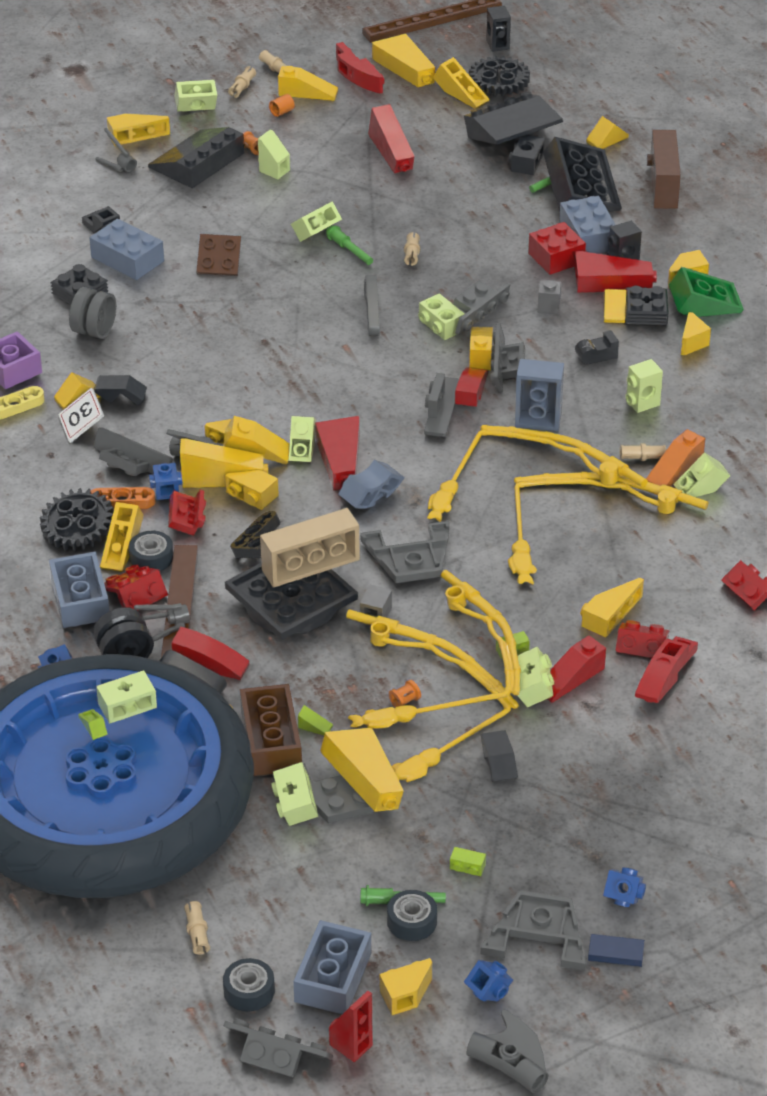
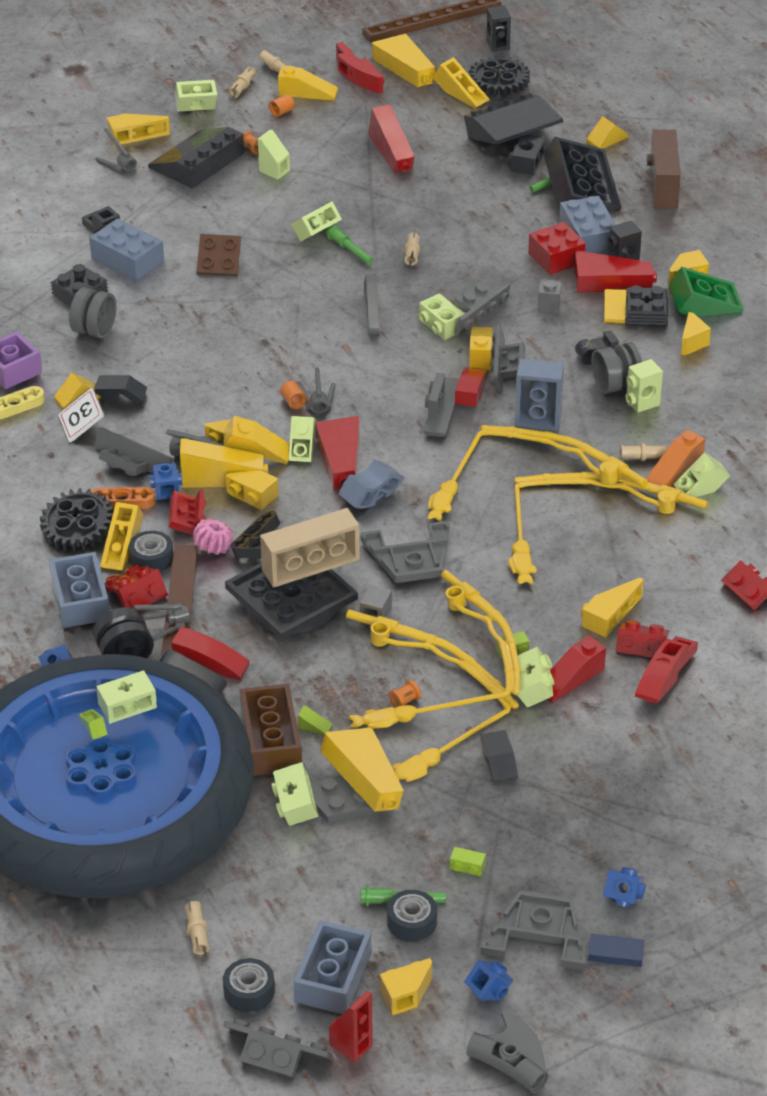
none -> bright pink gear [193,518,233,555]
none -> orange beam [280,380,307,409]
none -> dark grey plant [297,367,335,414]
none -> dark grey wheel [591,342,642,394]

